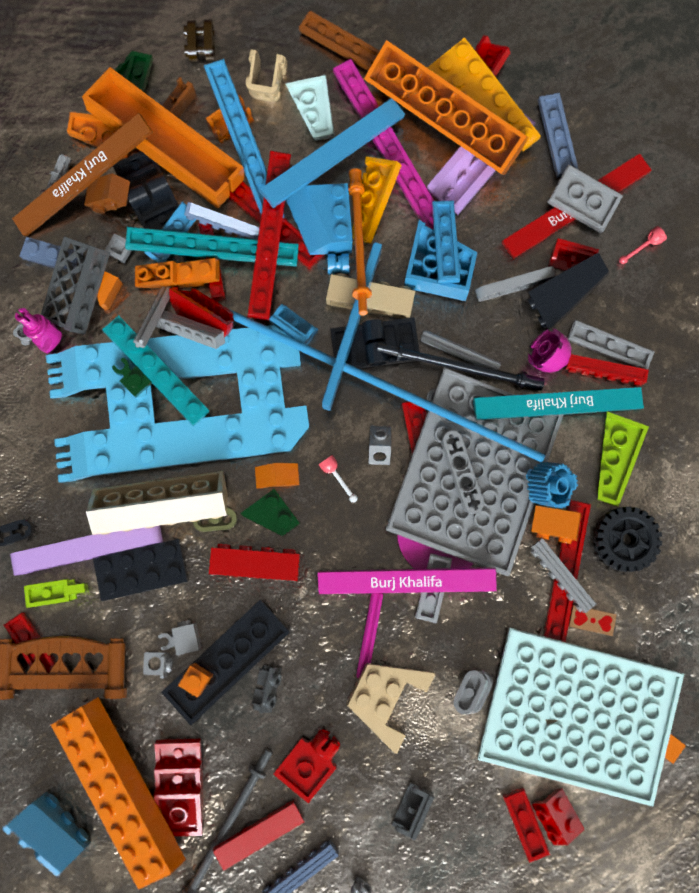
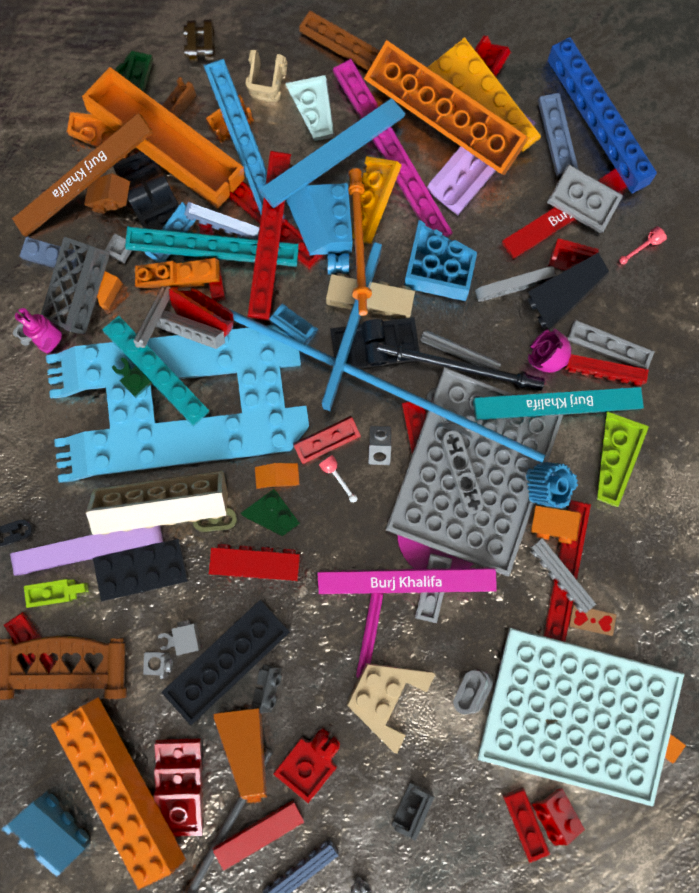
light grey axle [45,154,71,191] -> none
orange brick [178,663,213,698] -> none
dark azure tile [432,201,460,283] -> none
black wheel [593,507,663,572] -> none
none -> orange slope [214,708,267,803]
none -> plate [293,416,361,464]
none -> blue brick [548,37,657,194]

